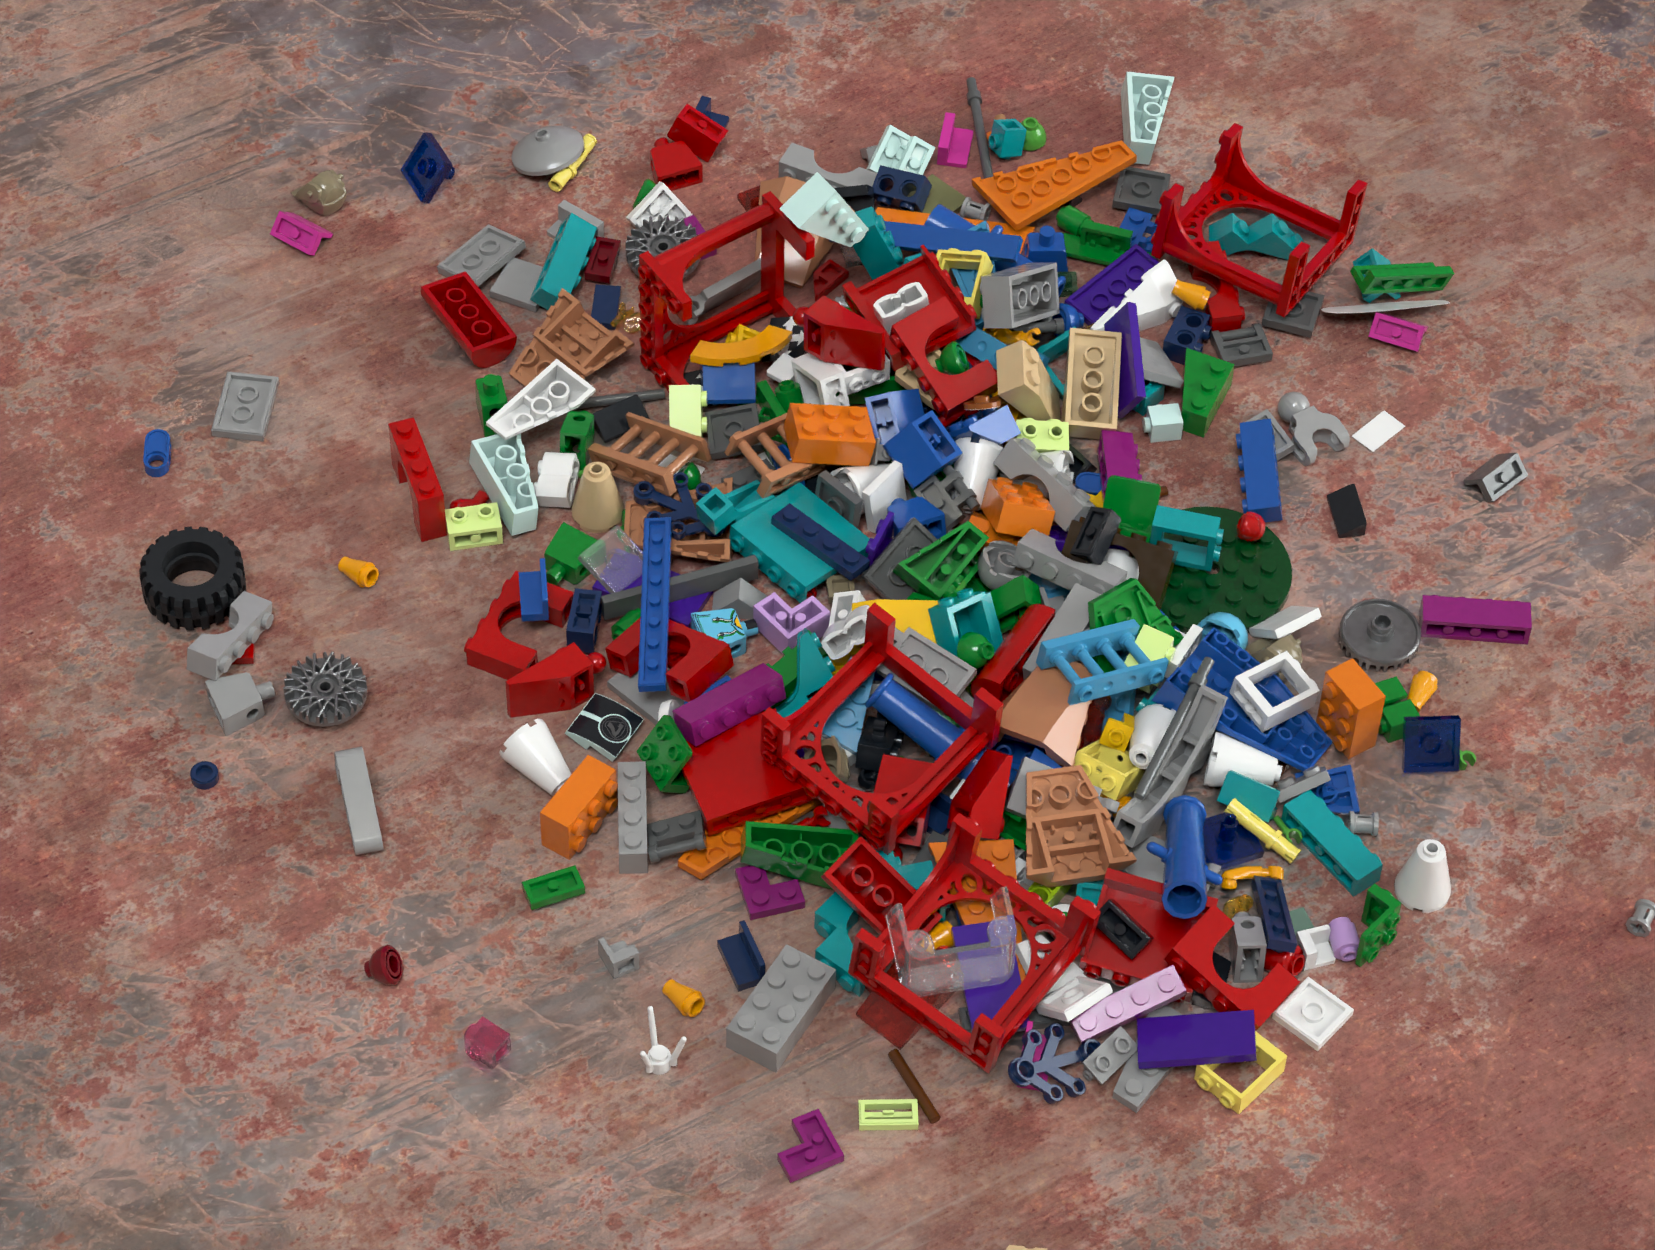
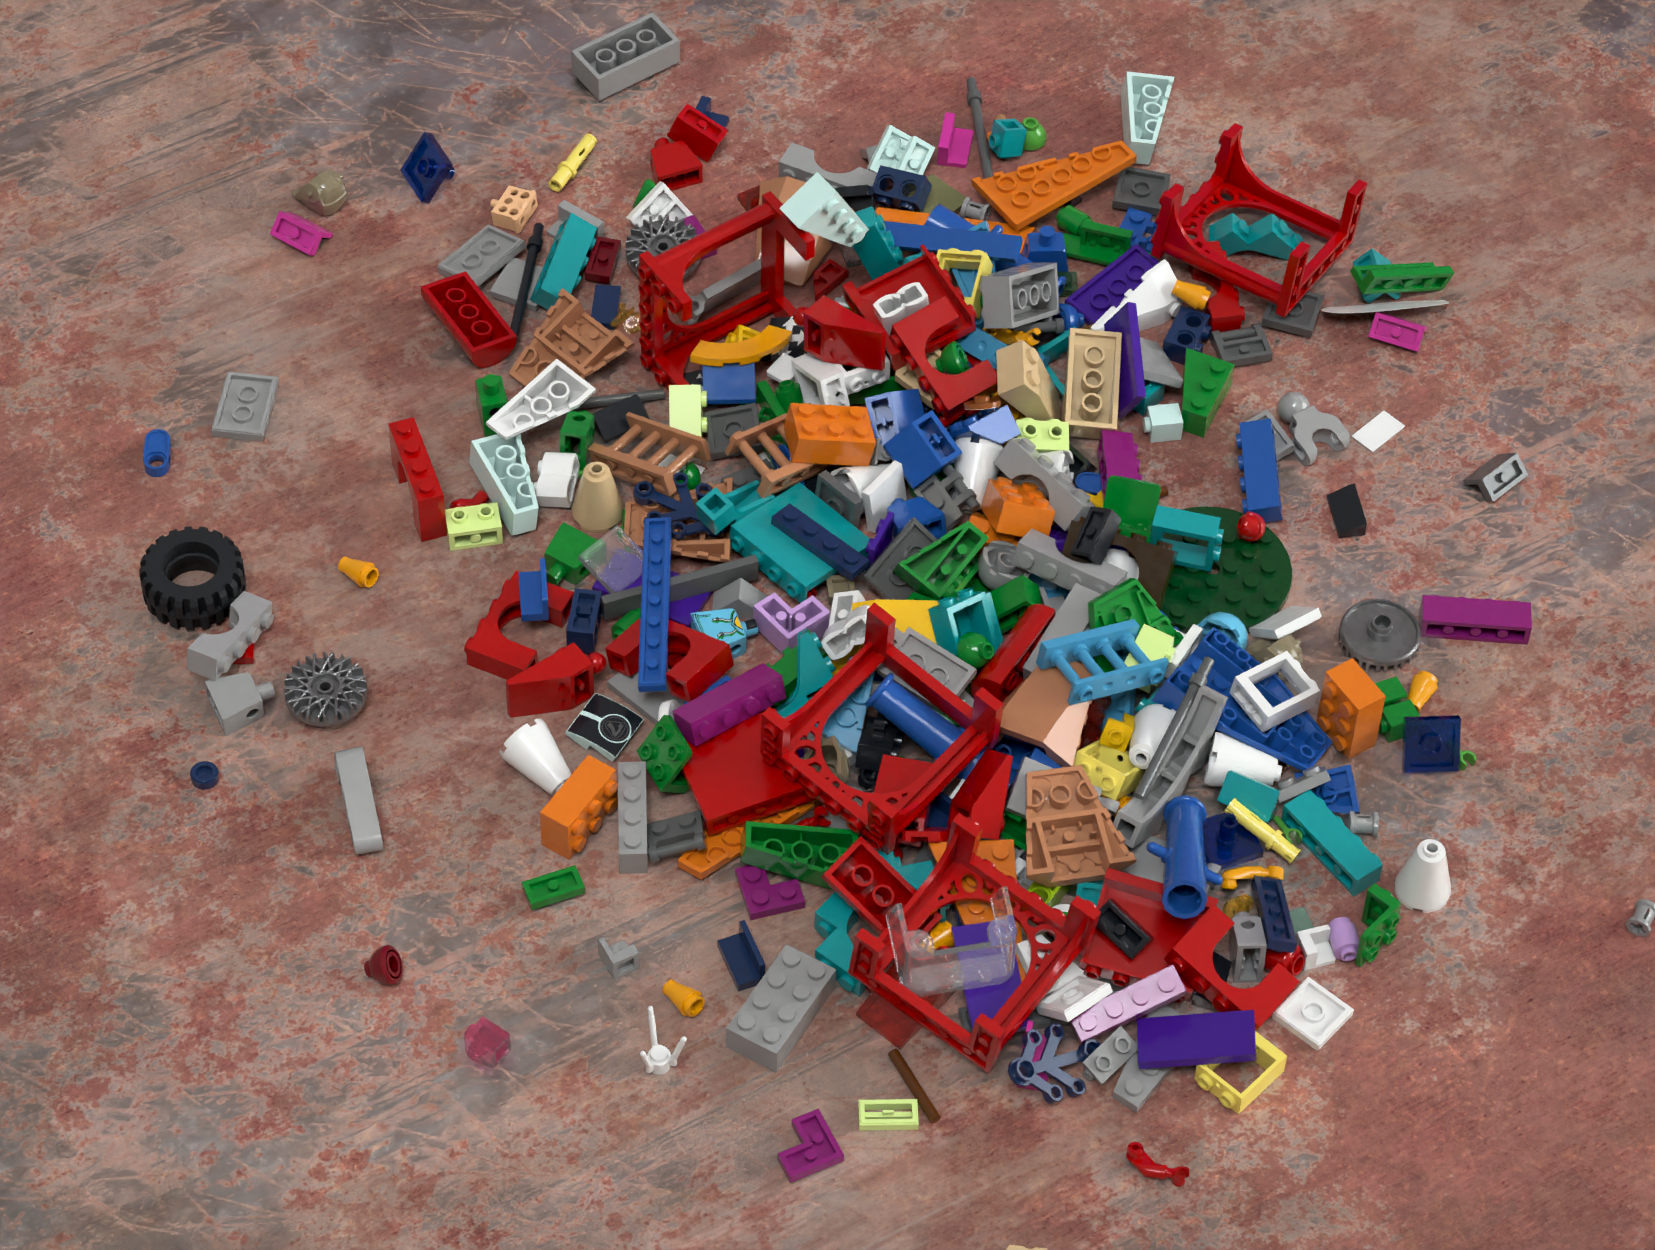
light grey dish [511,125,584,176] -> none
none -> light nougat piece [490,185,538,234]
none -> black bar [510,223,544,341]
none -> light grey brick [571,12,680,100]
none -> red tile [902,827,950,843]
none -> red arm [1126,1142,1189,1187]

